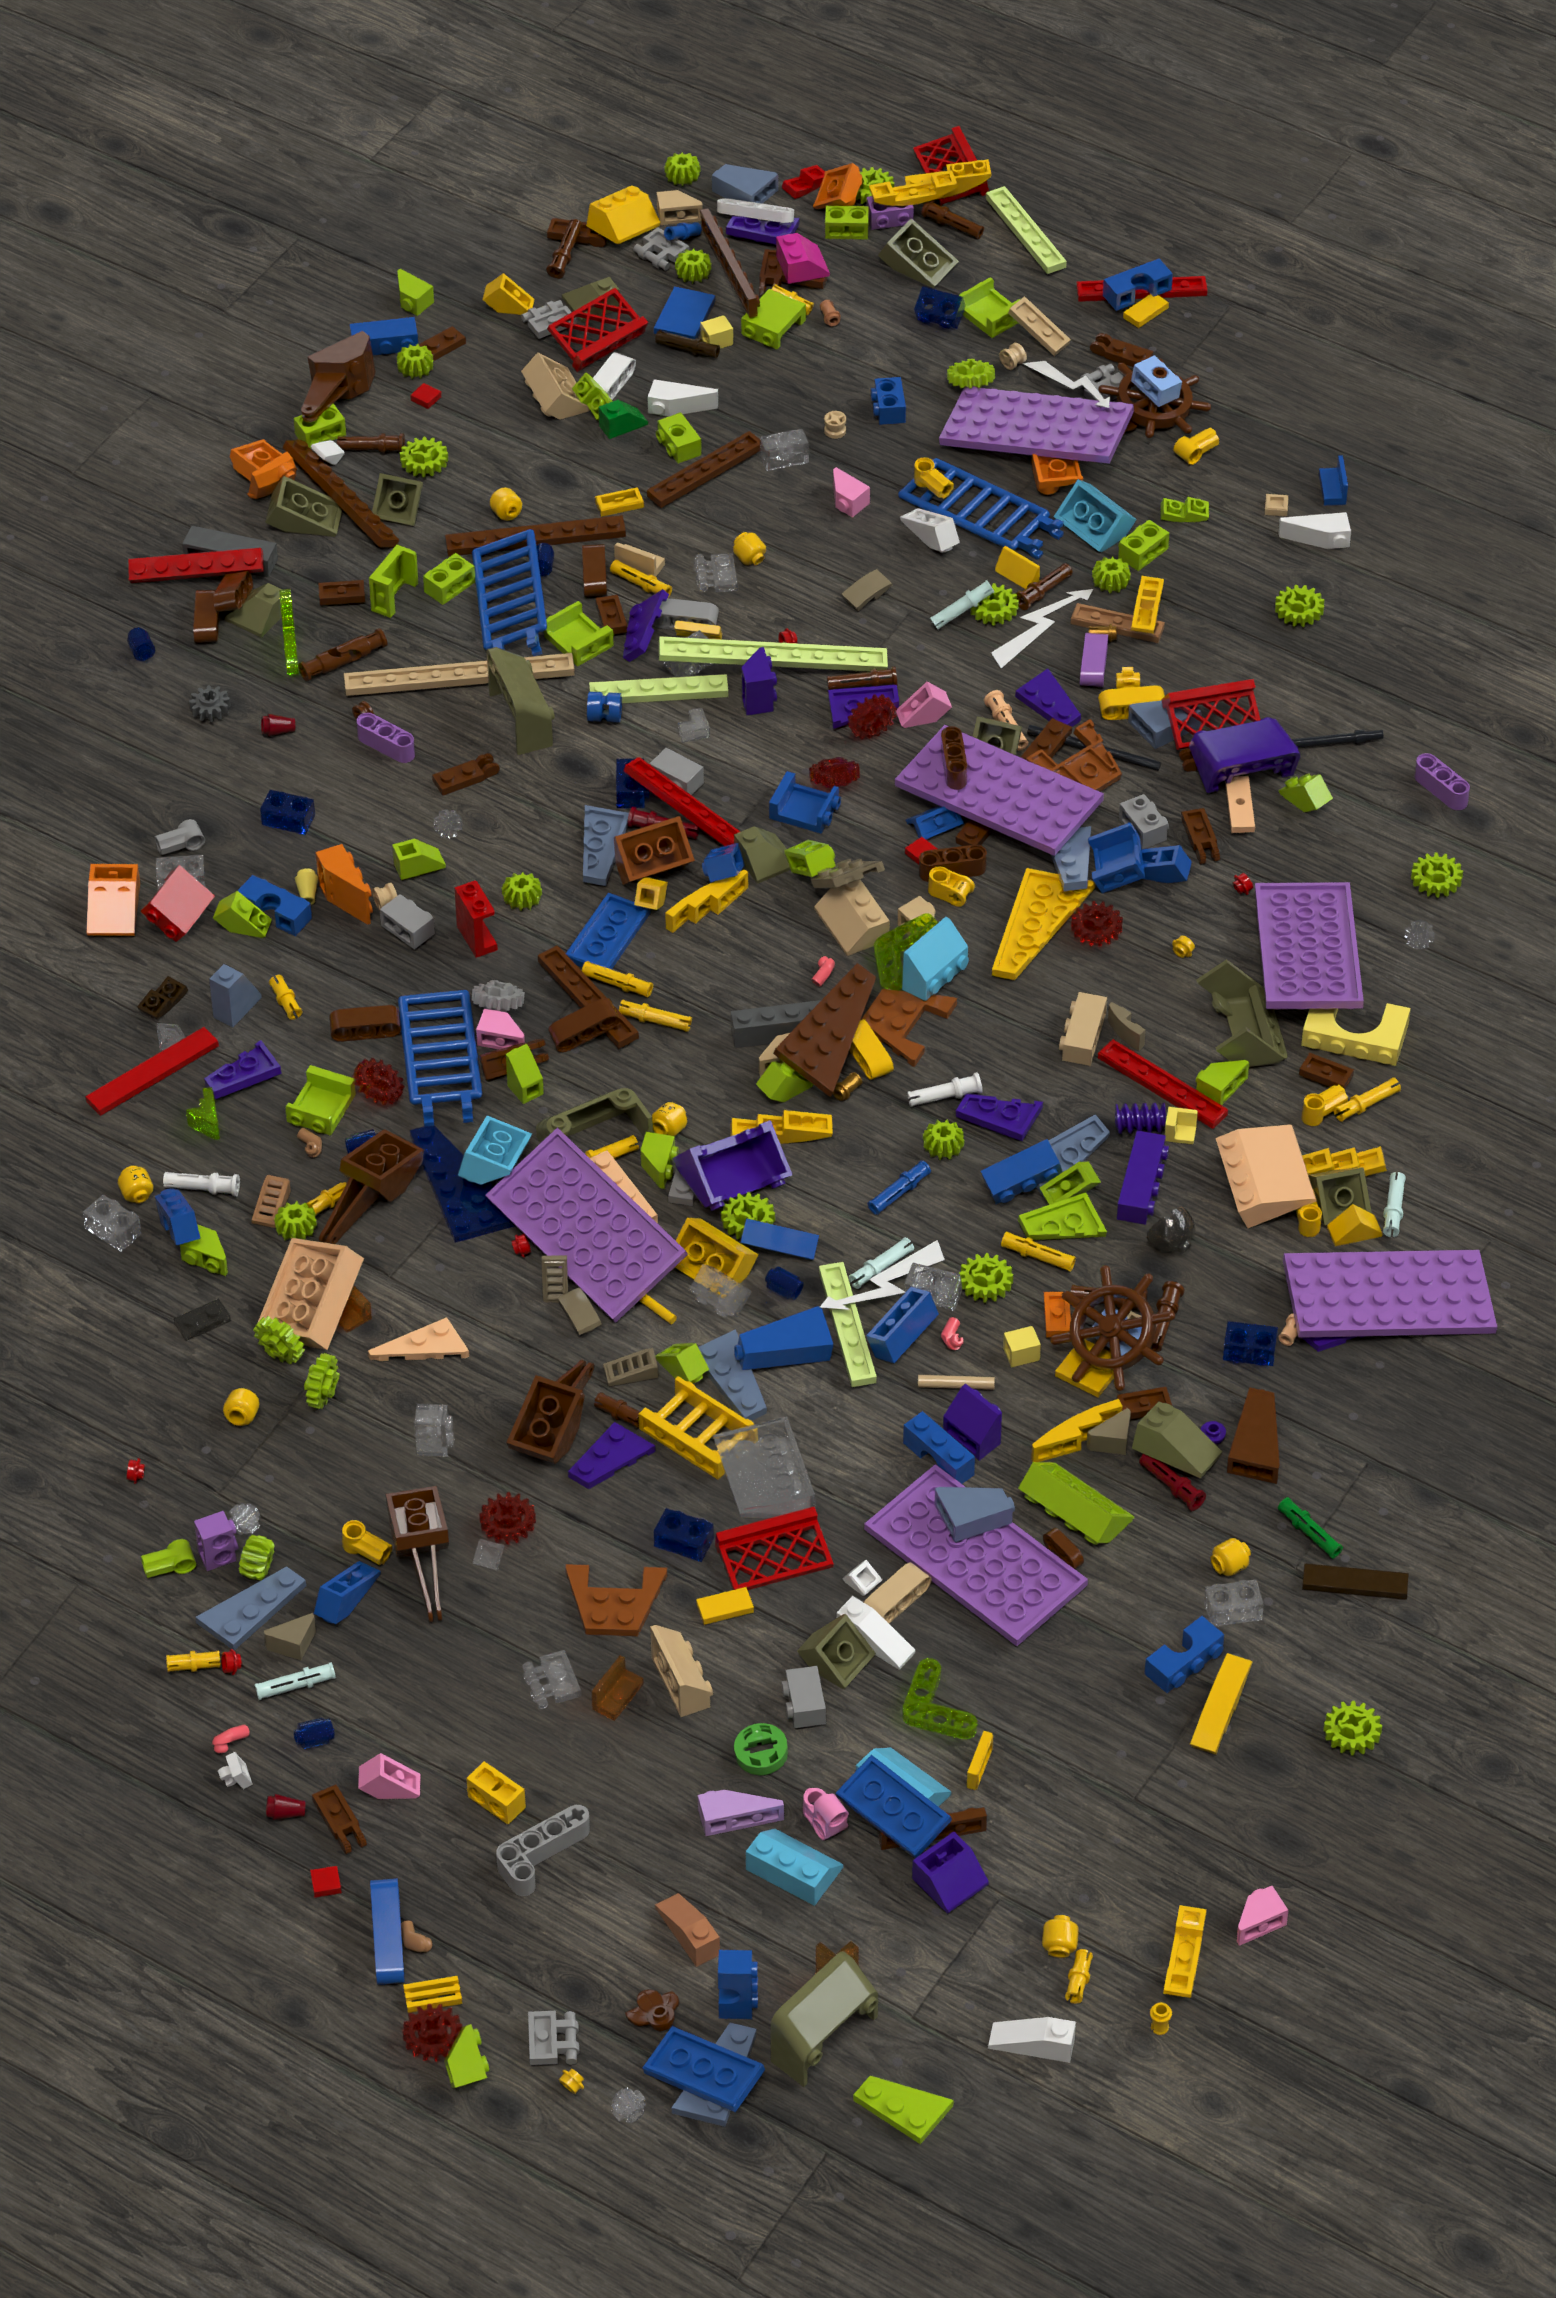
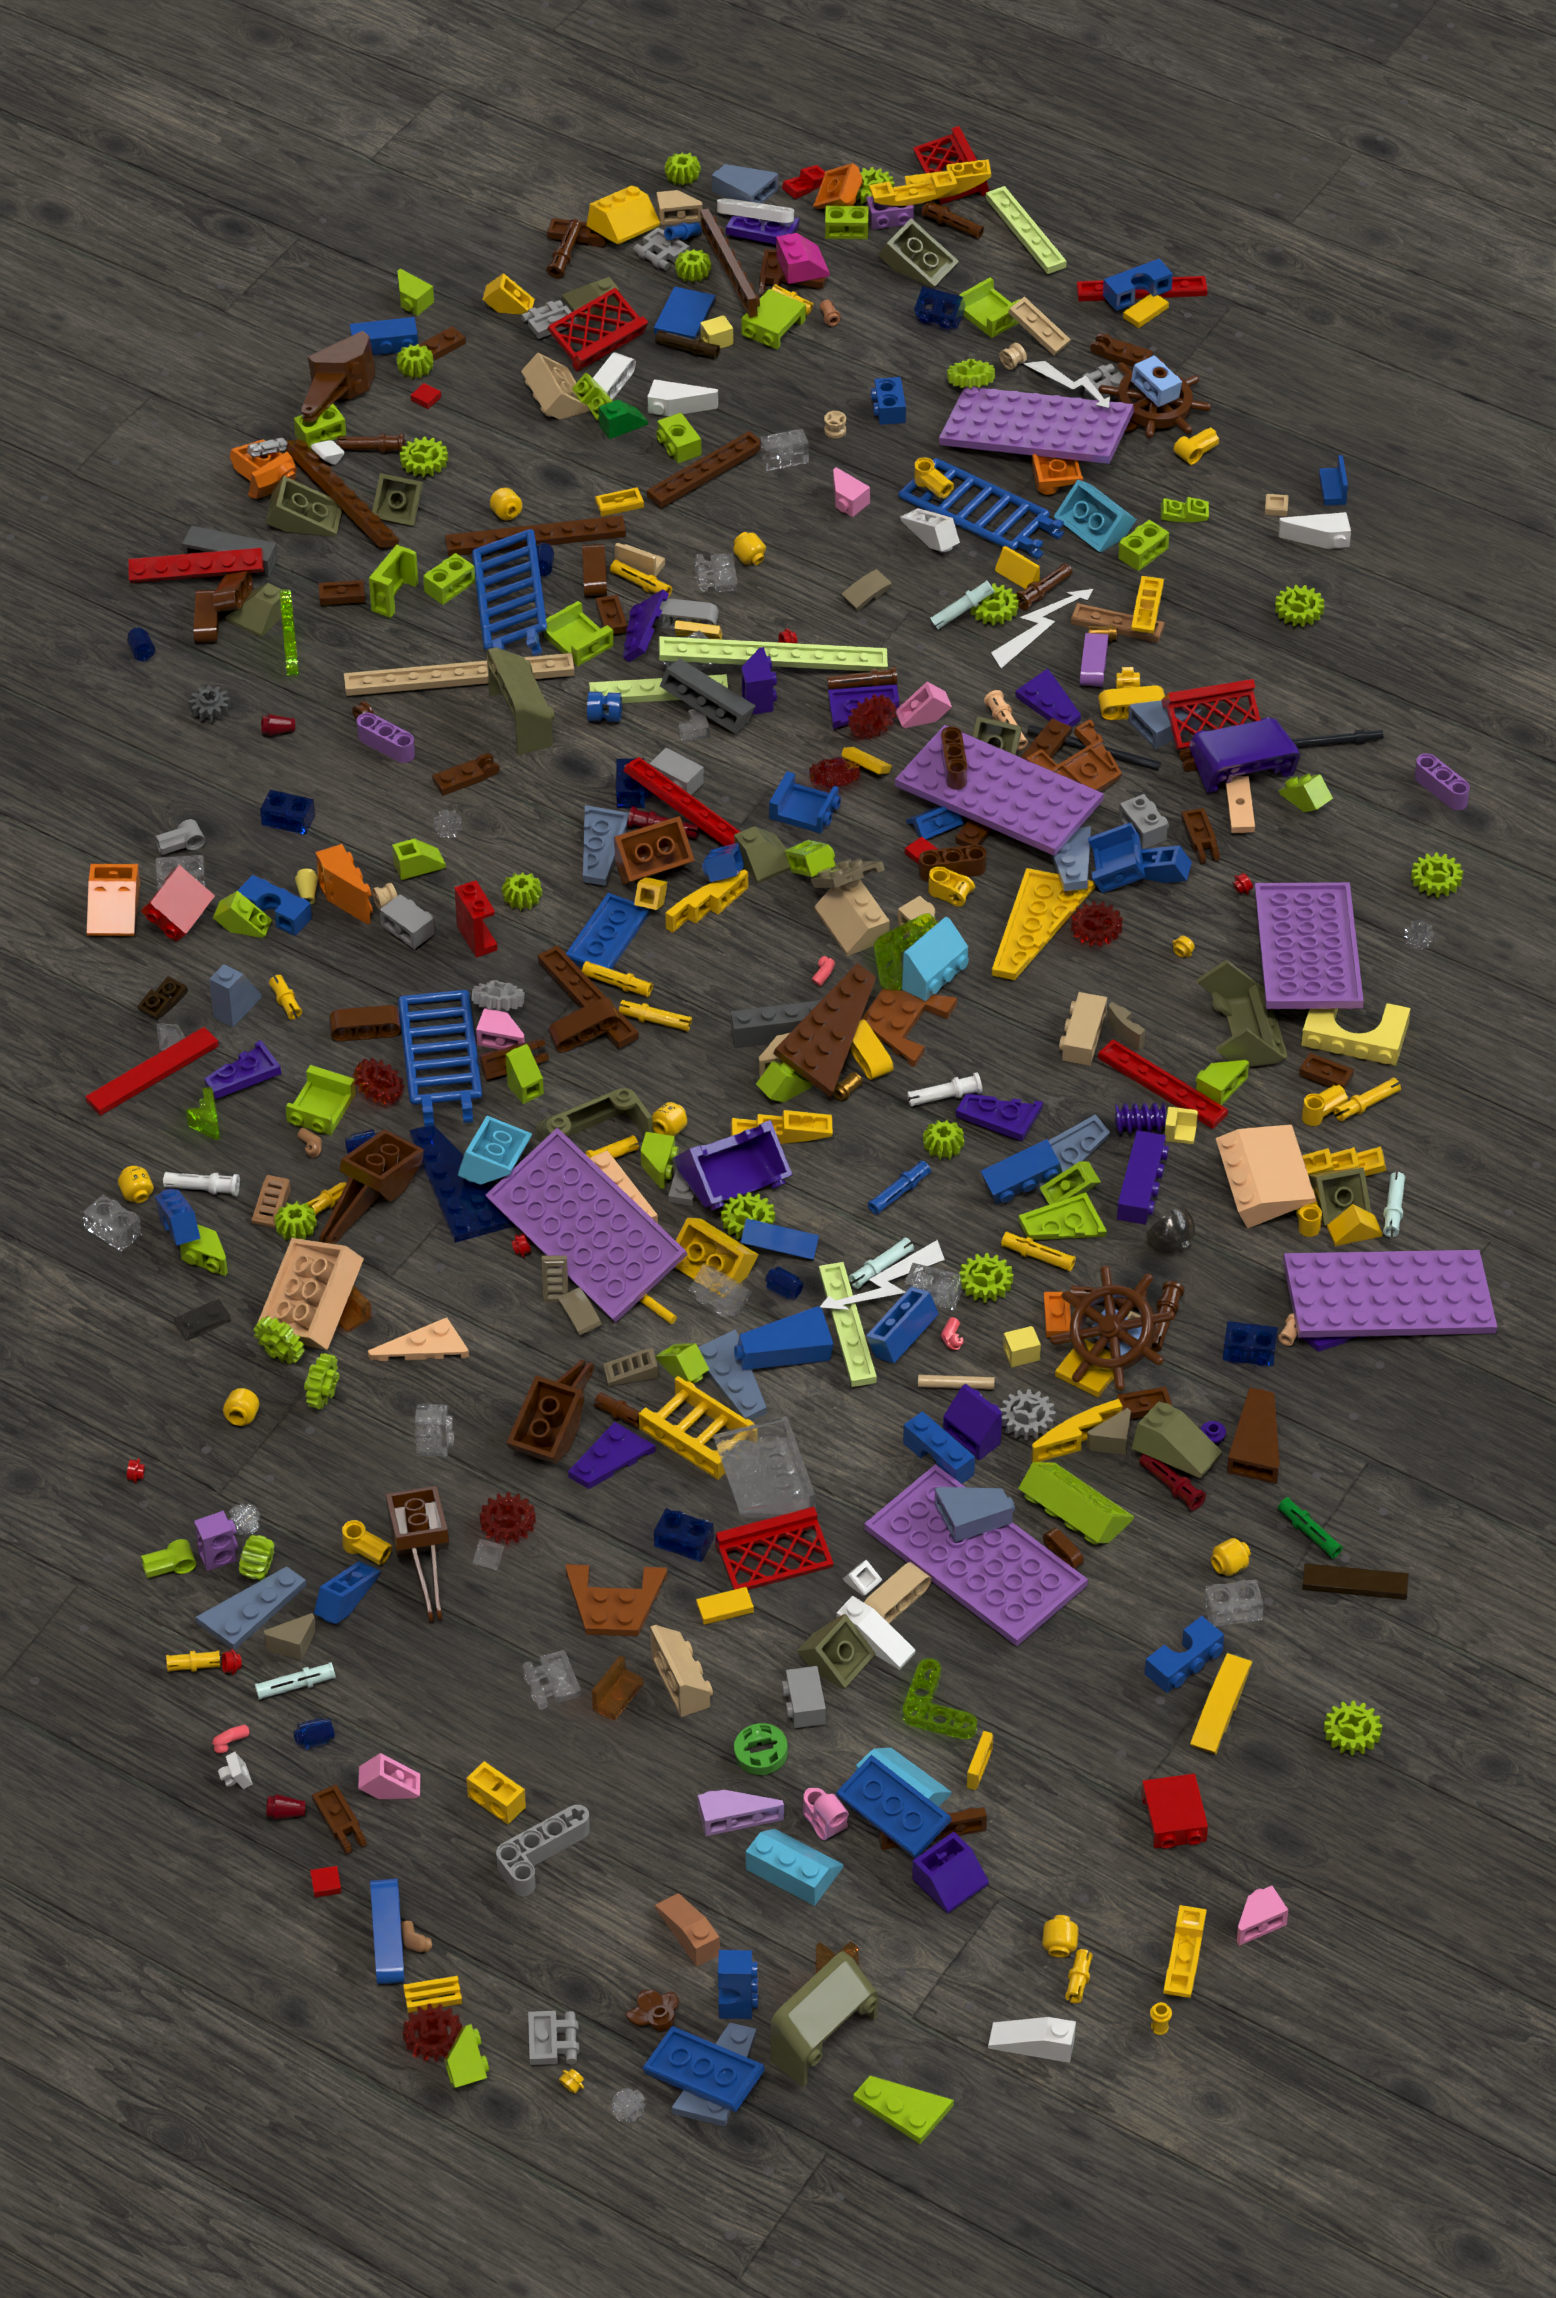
reddish brown piece [298,628,388,681] -> none
lime gear [1092,556,1131,593] -> none
none -> light grey axle [247,438,287,457]
none -> dark grey brick [660,658,755,734]
none -> yellow tile [841,747,892,774]
none -> light grey gear [1000,1389,1055,1440]
none -> red panel [1141,1773,1208,1848]

